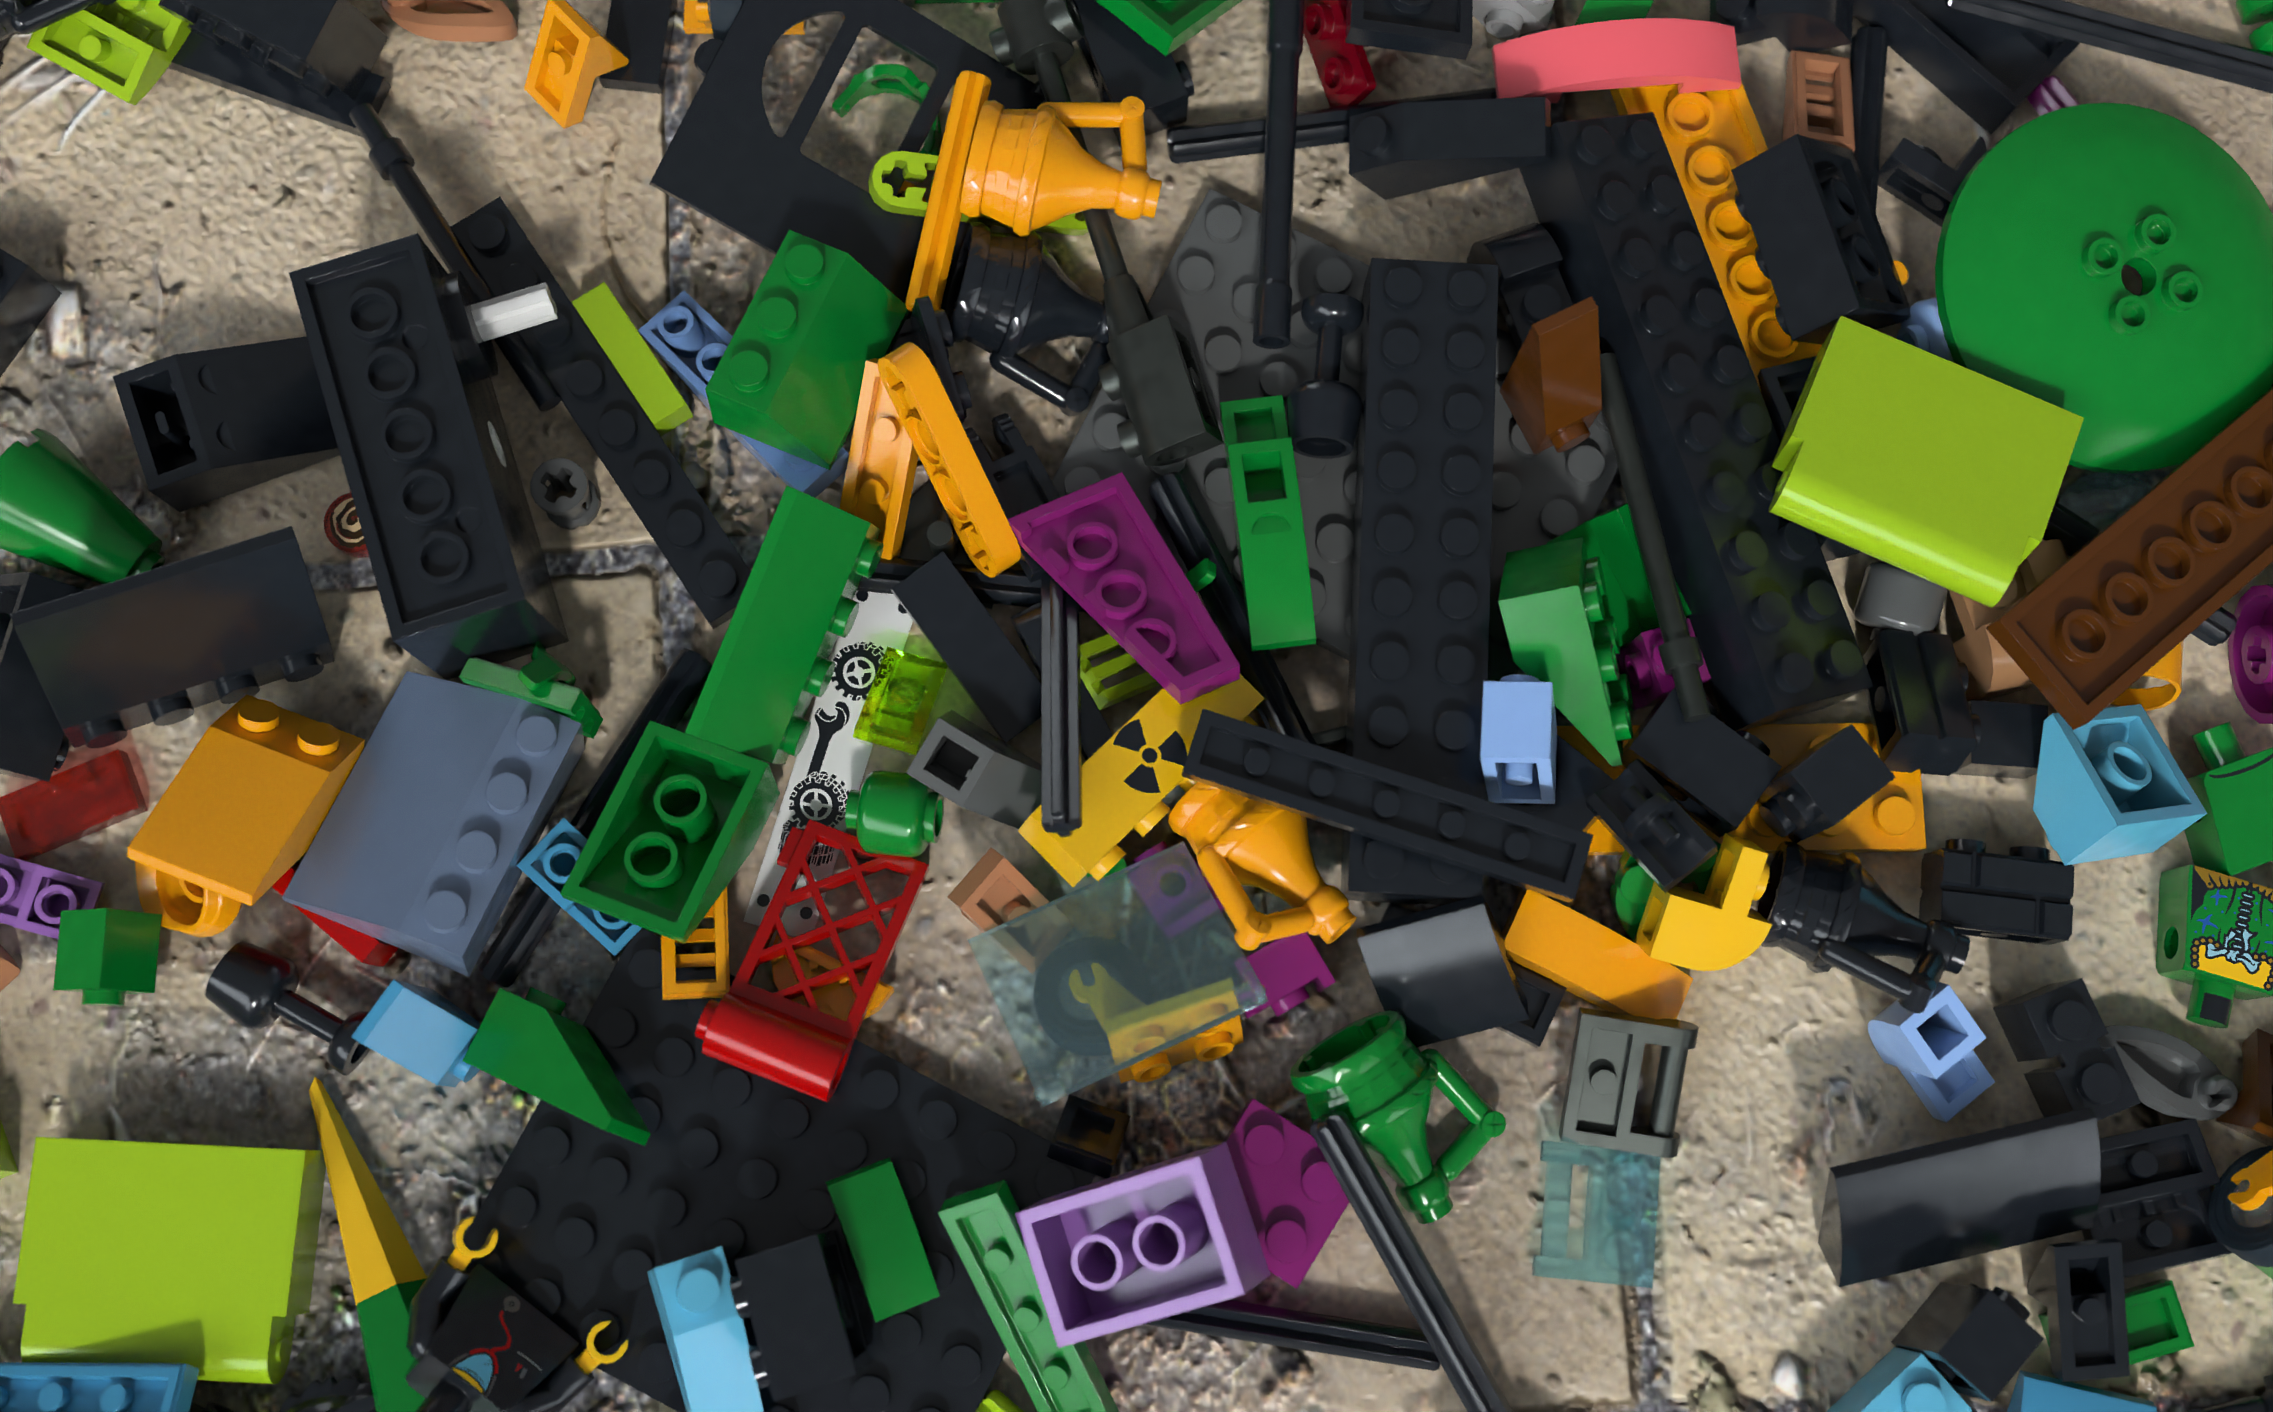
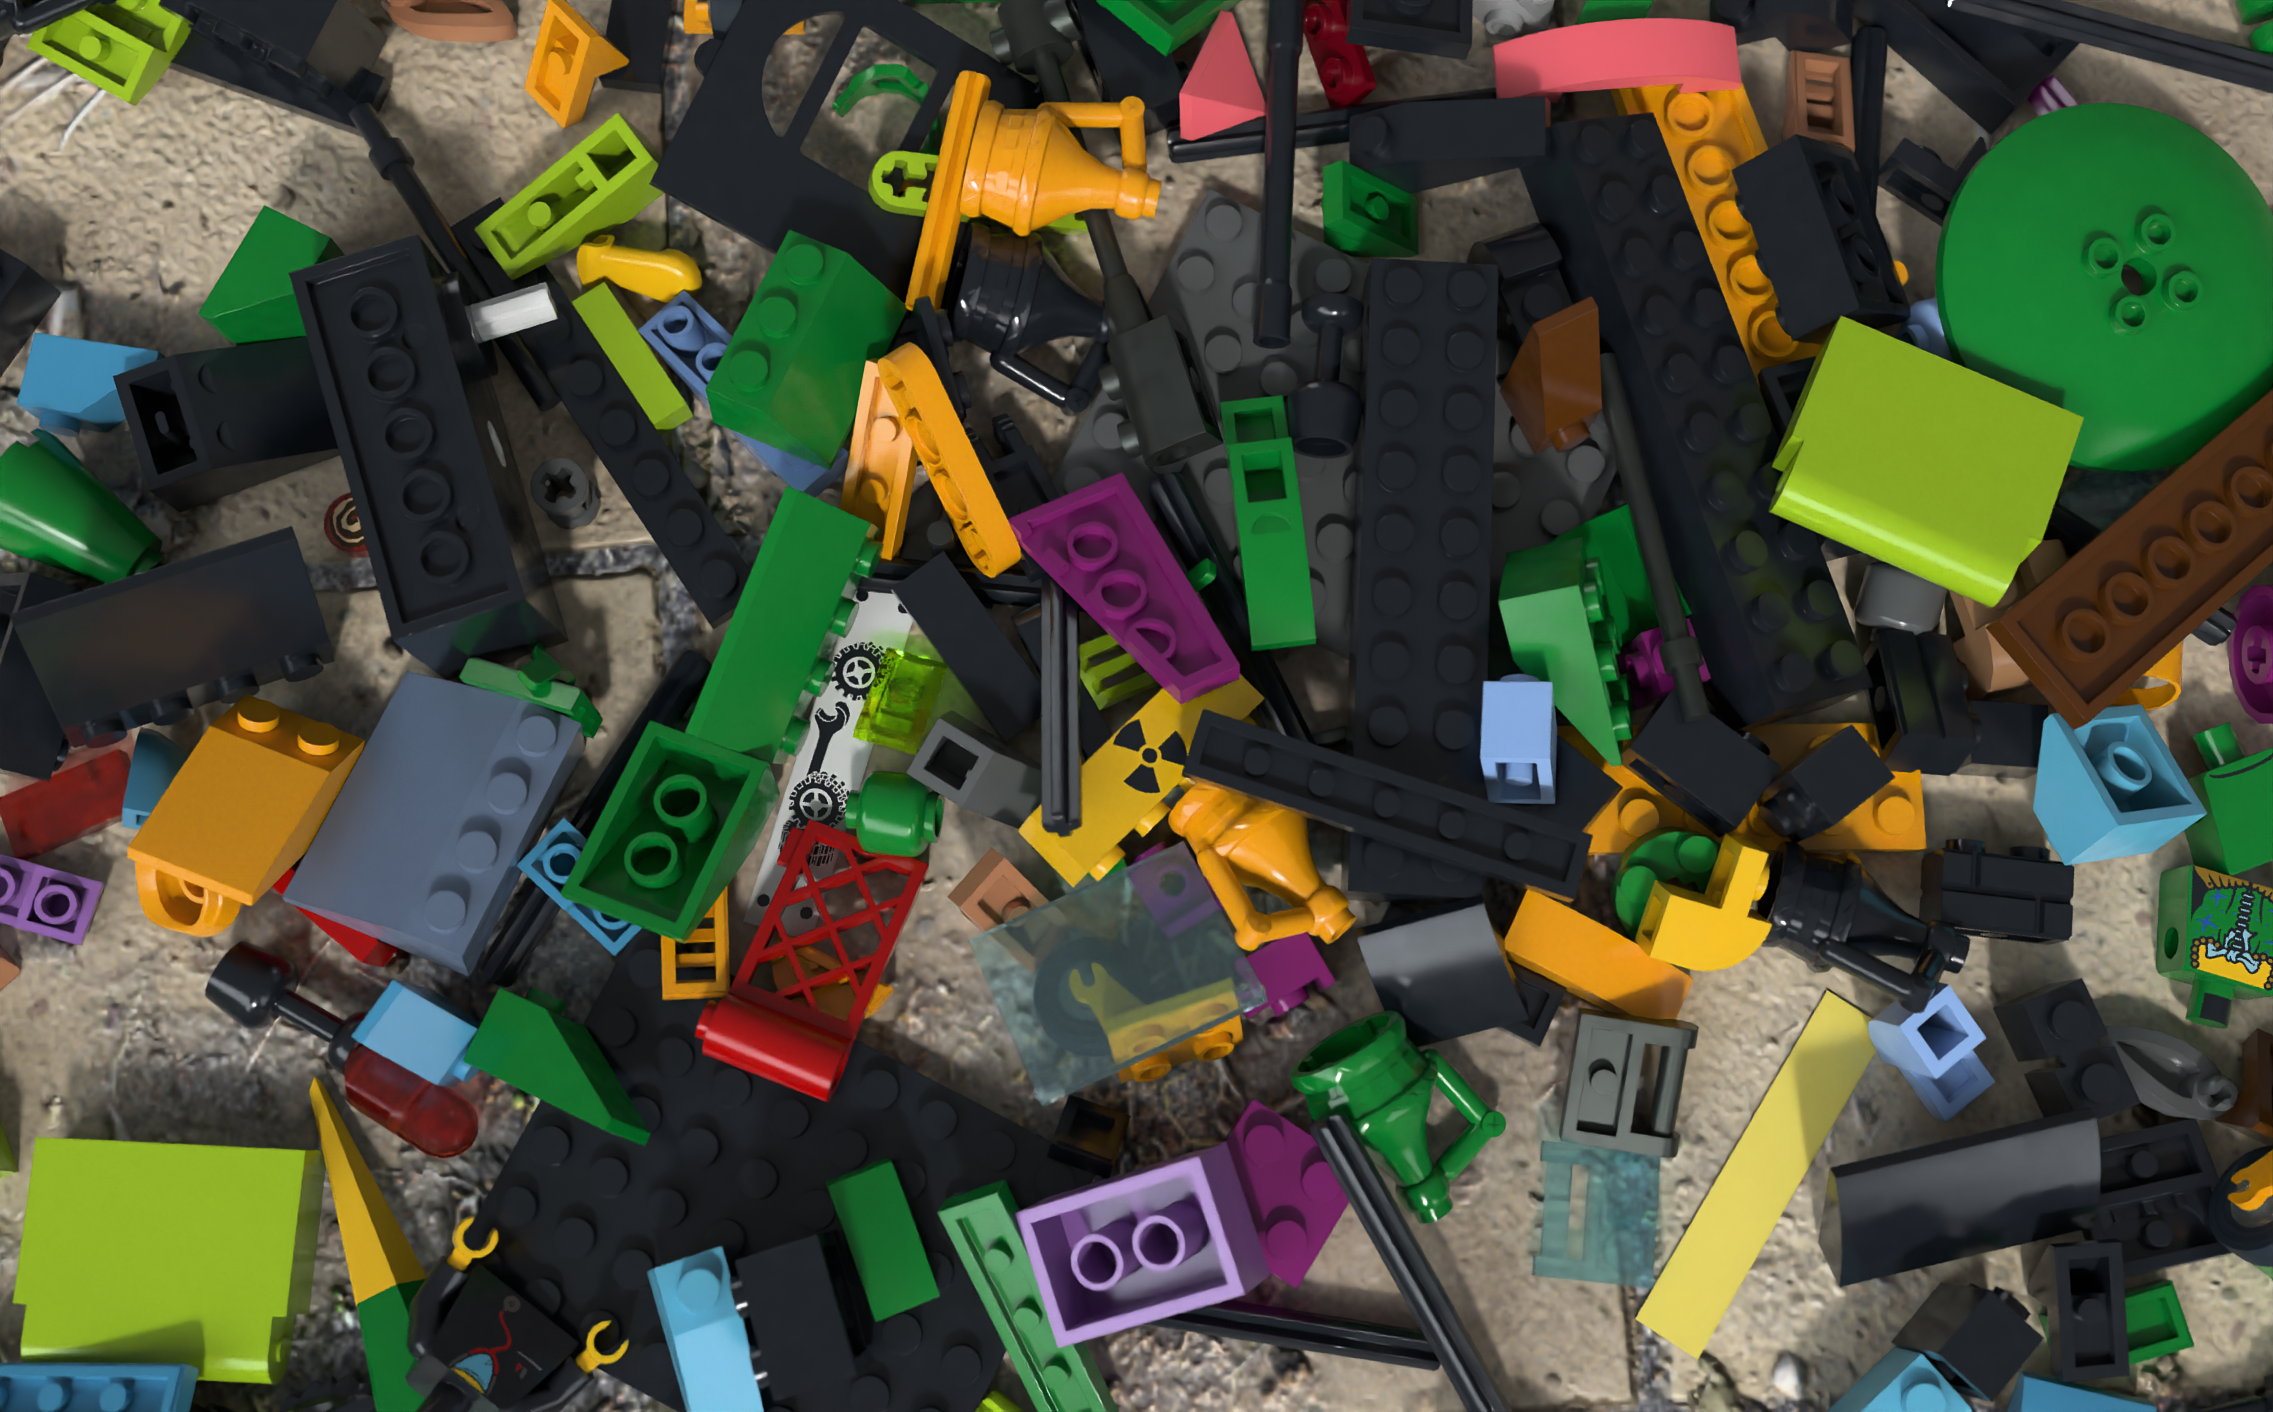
green brick [53,908,162,1006] -> none
black hips [1585,759,1717,893] -> none
none -> dark azure slope [17,333,166,437]
none -> dark azure brick [122,727,188,829]
none -> green slope [198,205,345,346]
none -> clear red arm [344,1046,478,1160]
none -> lime slope [474,112,664,280]
none -> yellow piece [576,235,702,304]
none -> coral slope [1180,10,1267,141]
none -> green slope [1321,160,1419,258]
none -> light yellow sticker [1635,990,1876,1360]

